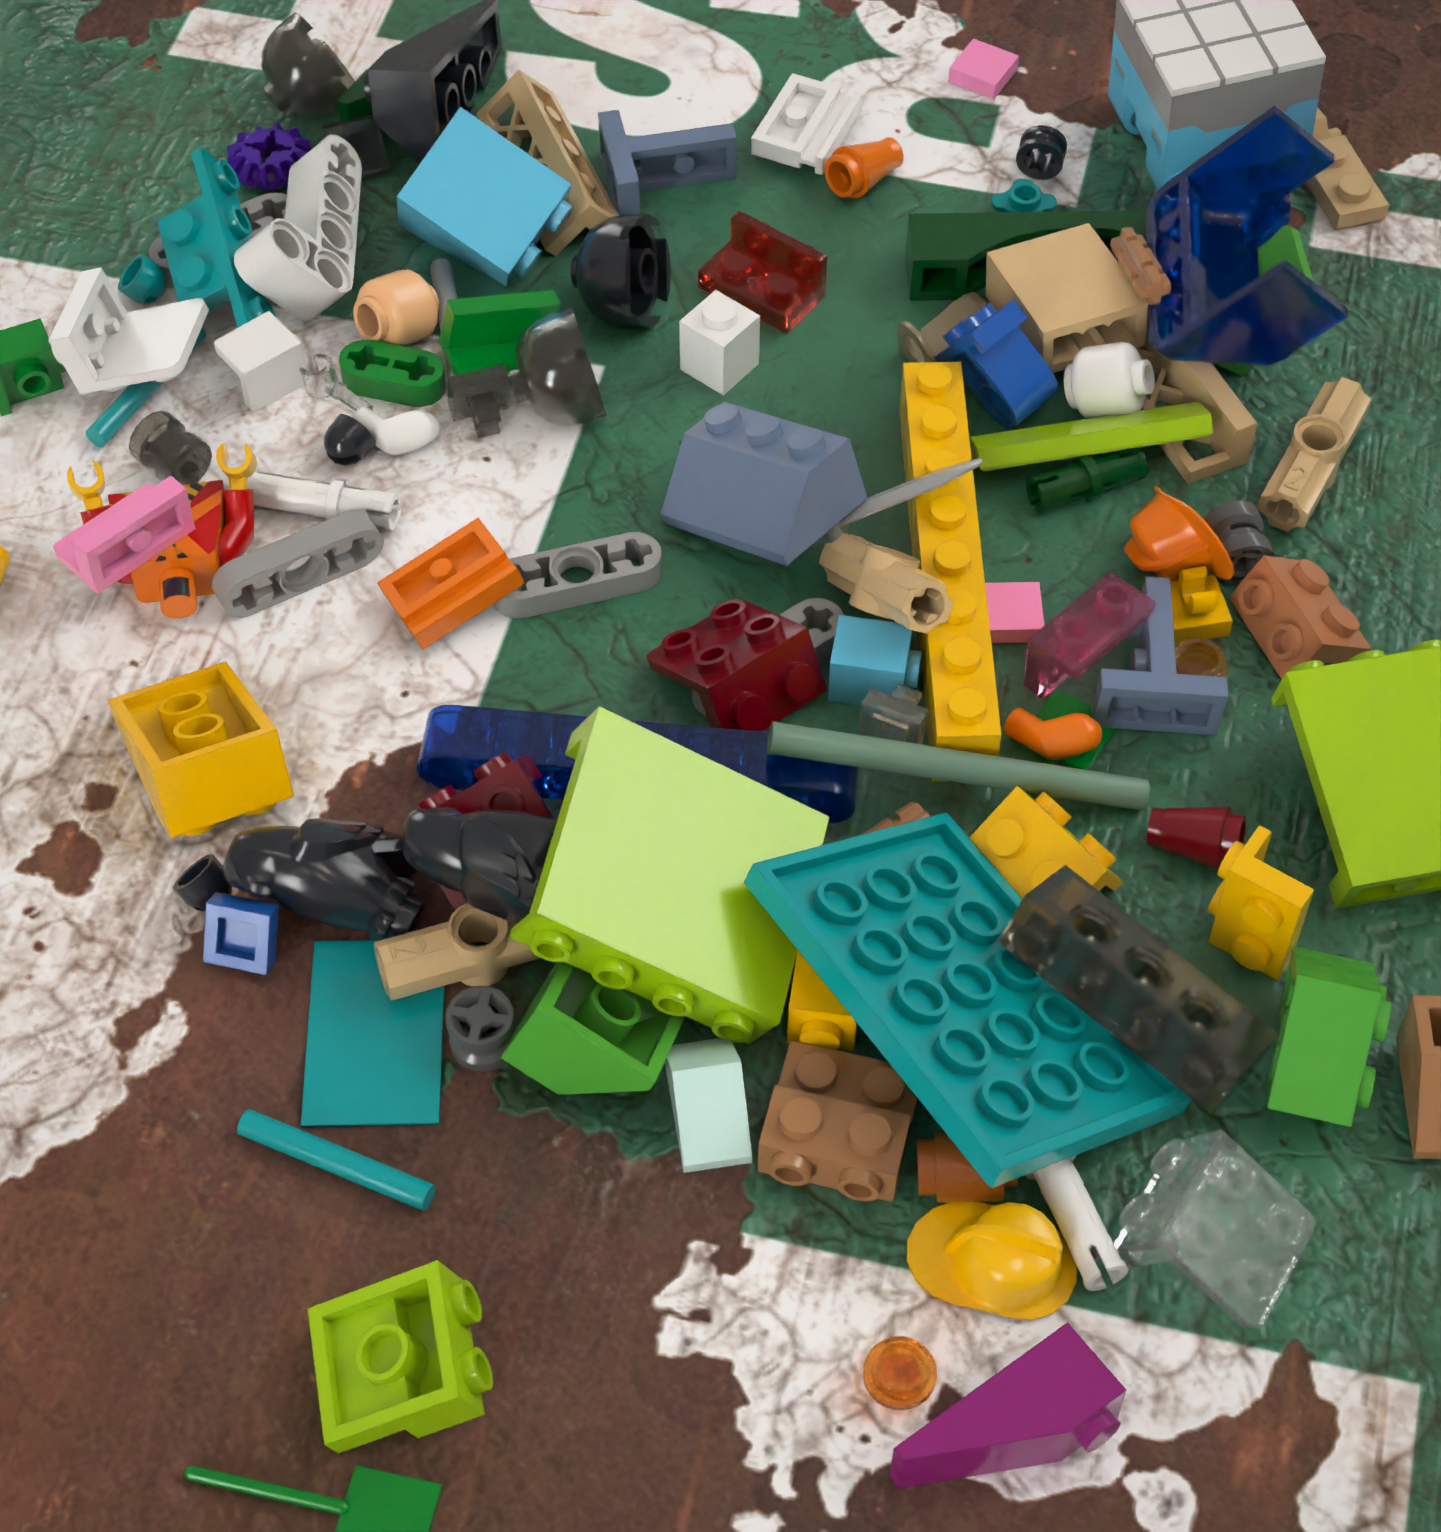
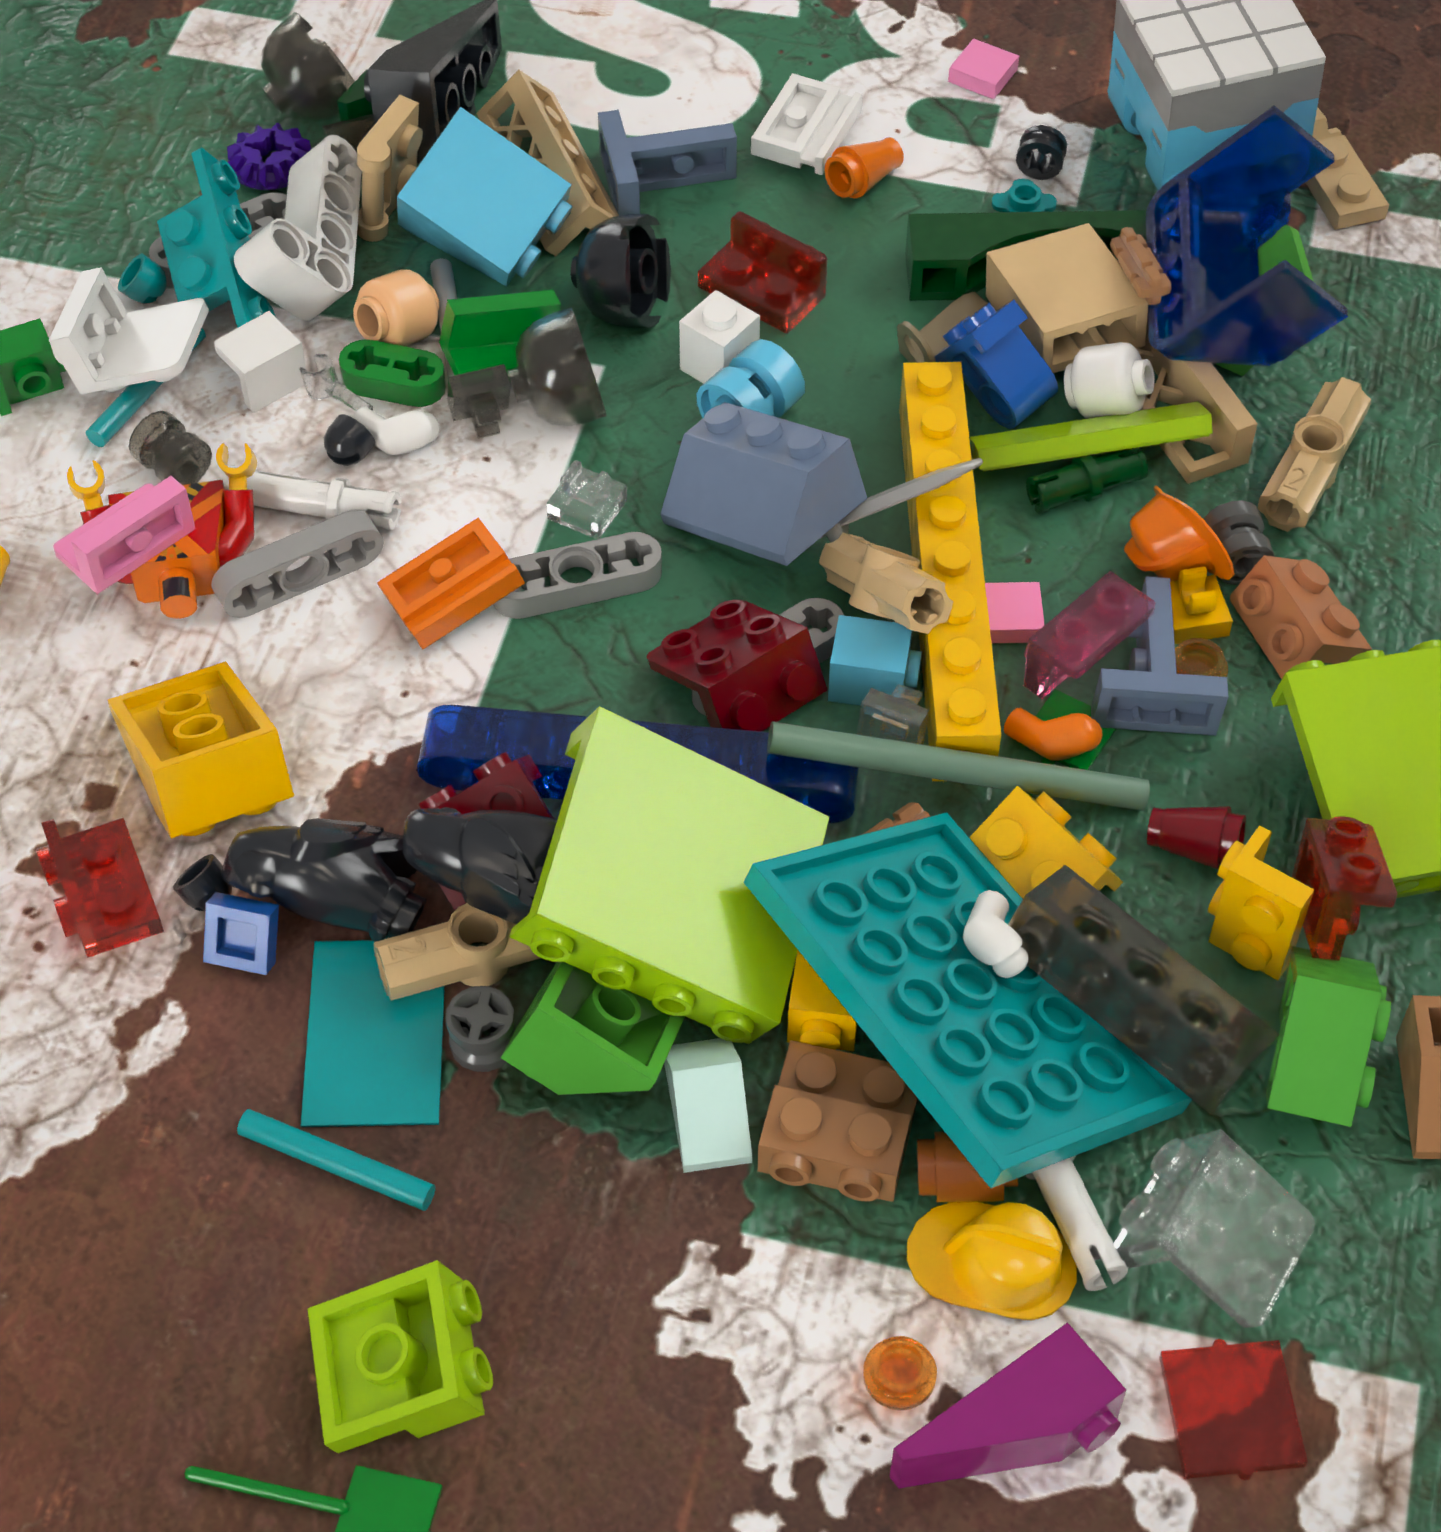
none -> clear red bracket [36,818,164,958]
none -> tan plate [357,95,423,242]
none -> clear tile [546,460,627,539]
none -> medium azure wheel [696,339,805,418]
none -> white arm [963,890,1028,978]
none -> clear red piece [1159,1339,1308,1480]
none -> clear red bracket [1292,816,1398,961]

